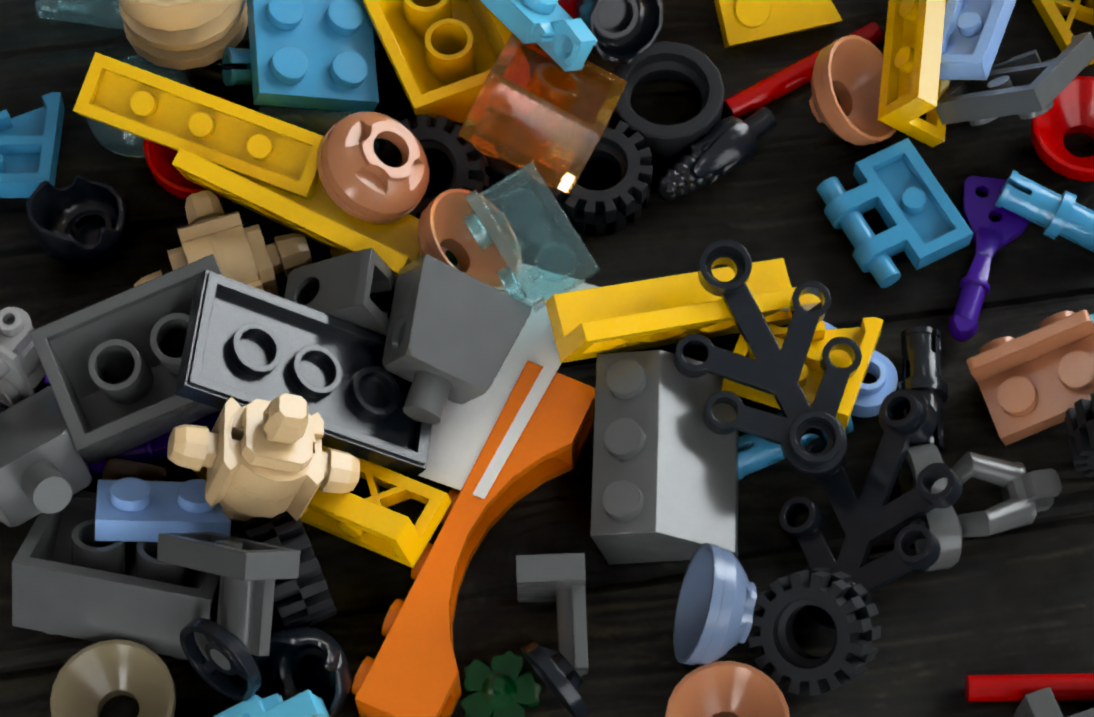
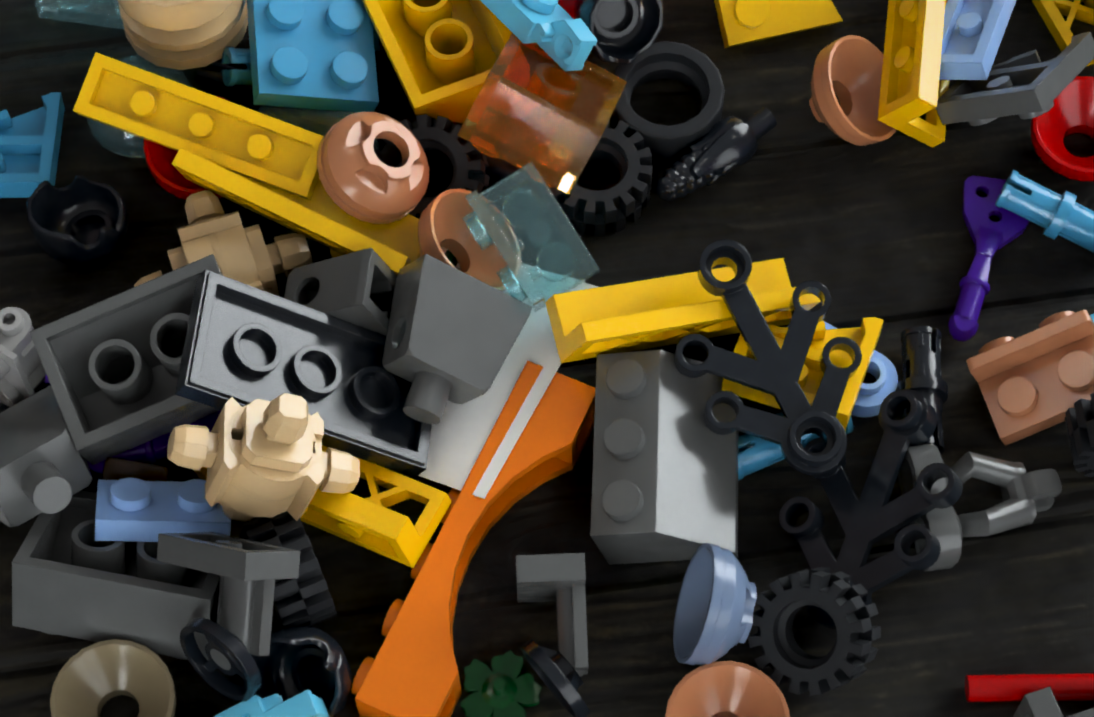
red bar [723,22,885,119] -> none
dark azure plate [816,138,973,288] -> none

